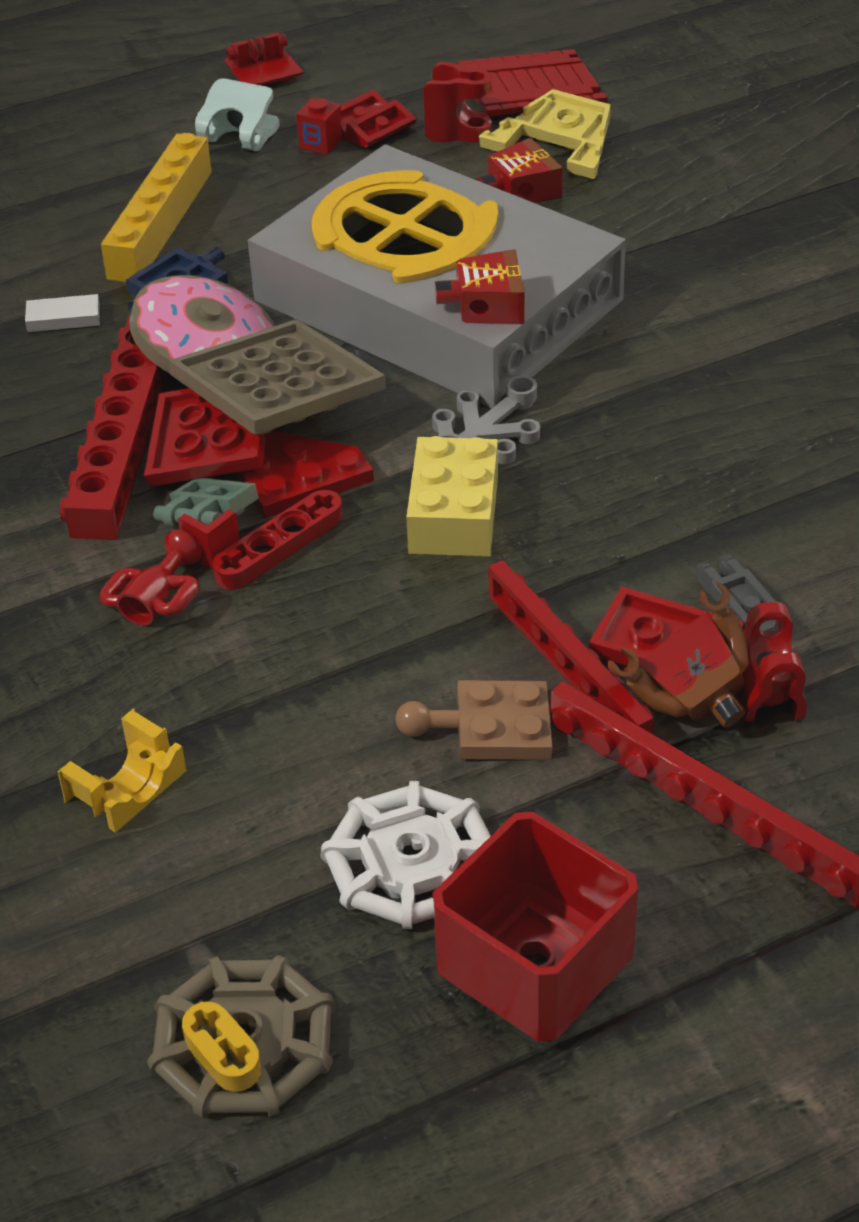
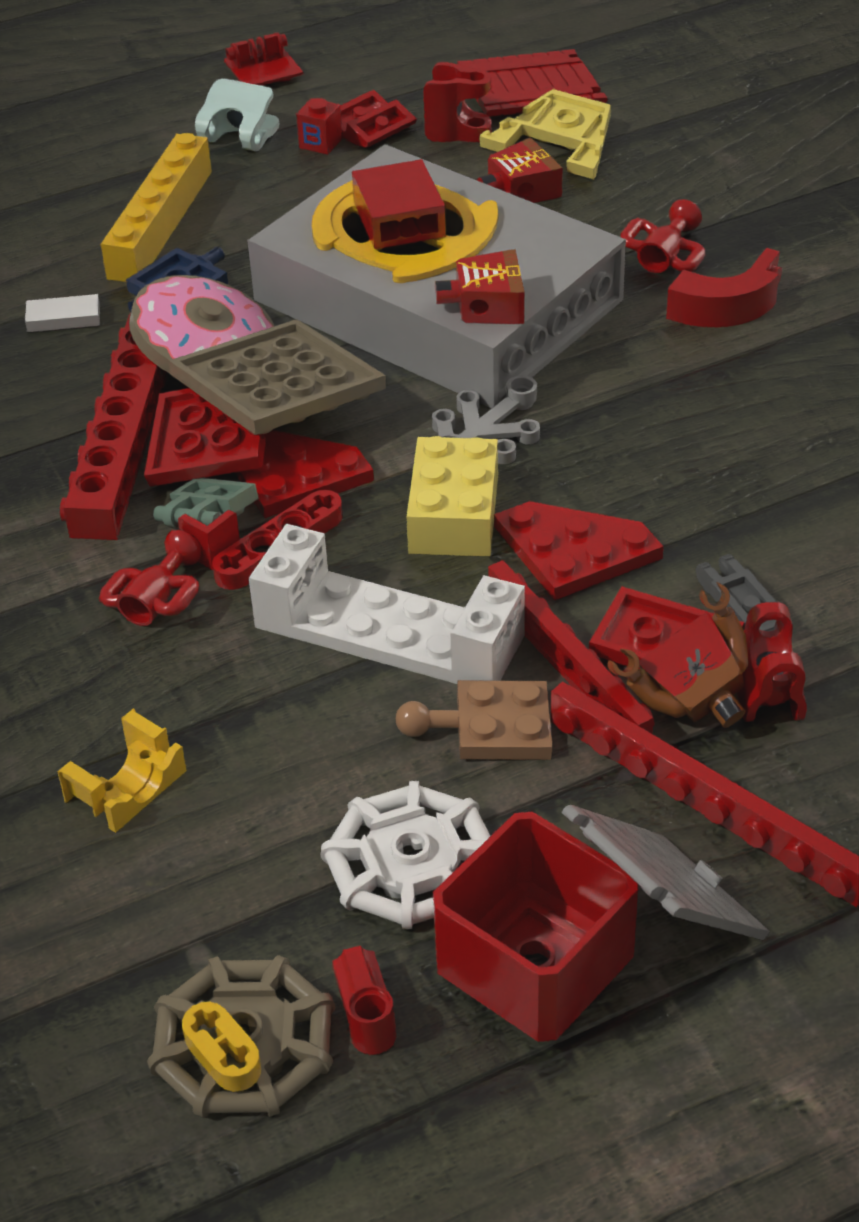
none -> white plate [249,524,525,684]
none -> red piece [332,945,397,1055]
none -> red brick [352,159,446,249]
none -> red plate [494,501,664,601]
none -> light grey door [562,805,770,940]
none -> red piece [620,199,705,273]
none -> red arch [666,248,782,327]

